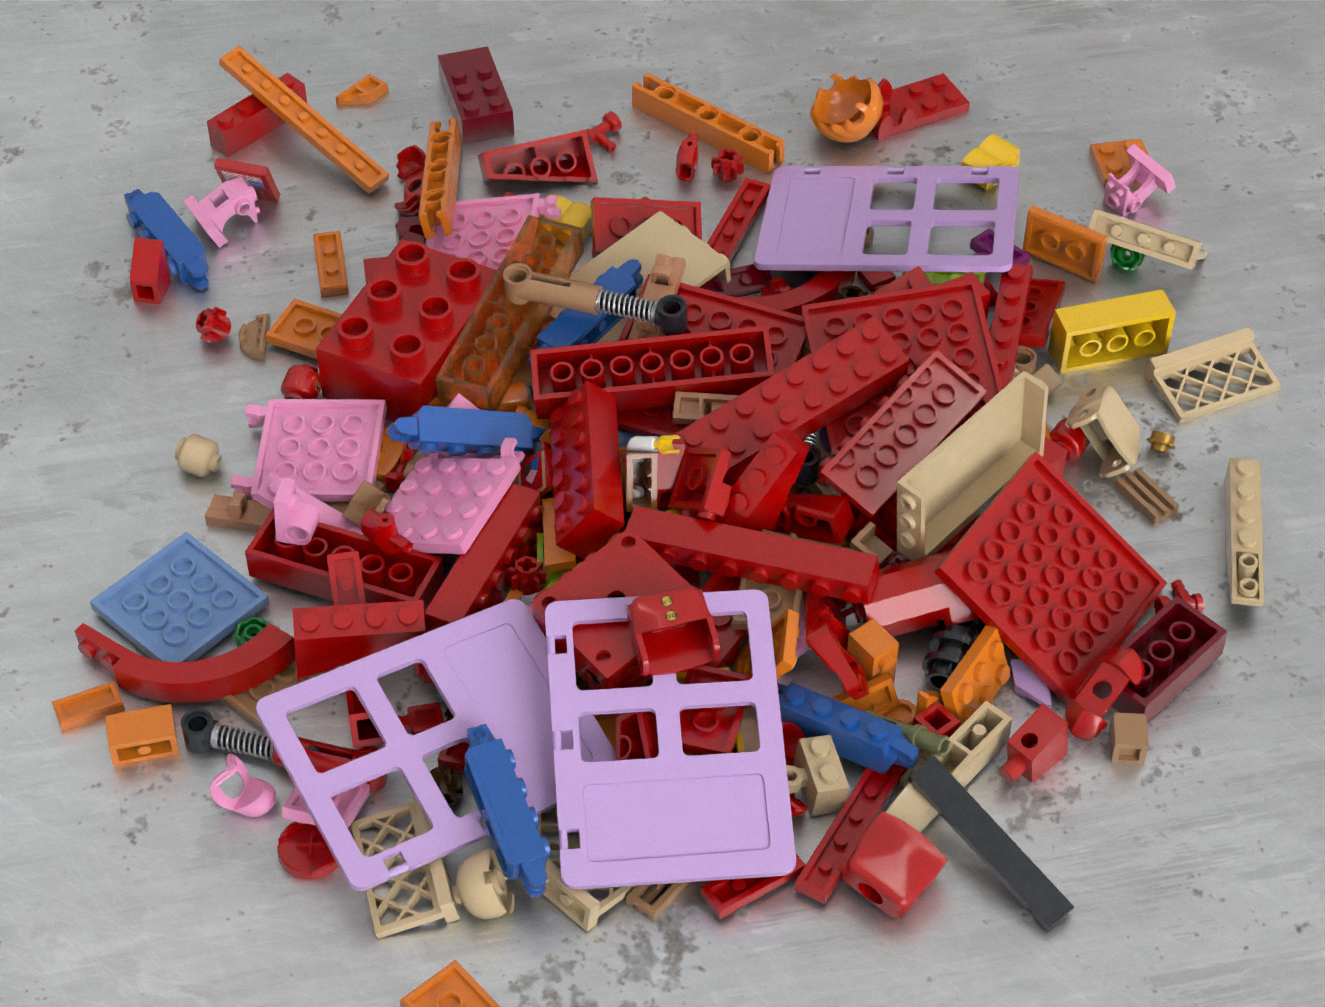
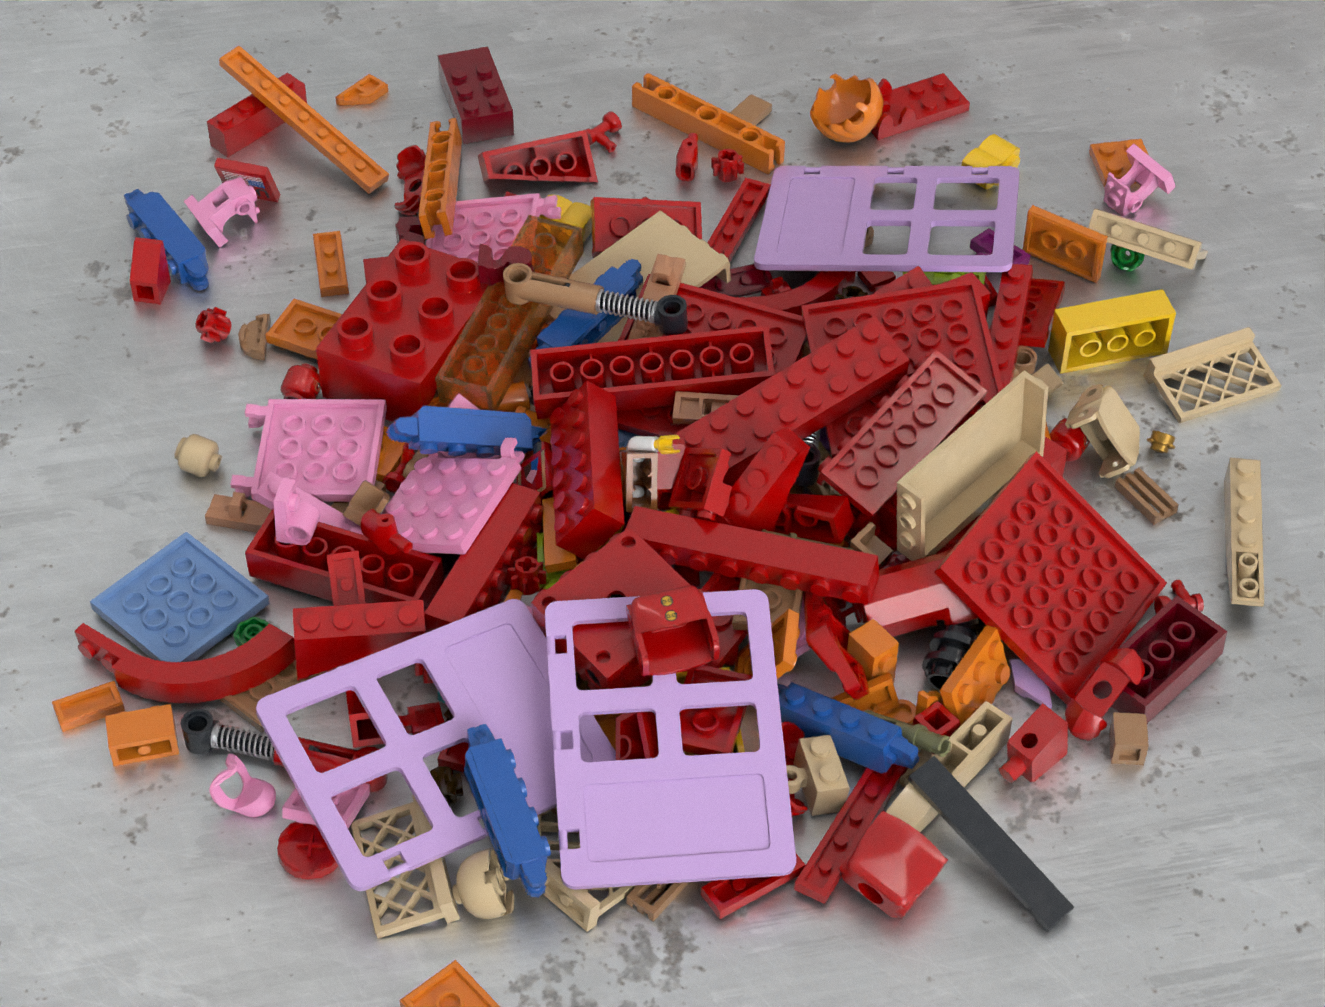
none -> dark red leg [477,244,534,286]
none -> medium nougat tile [730,94,772,126]

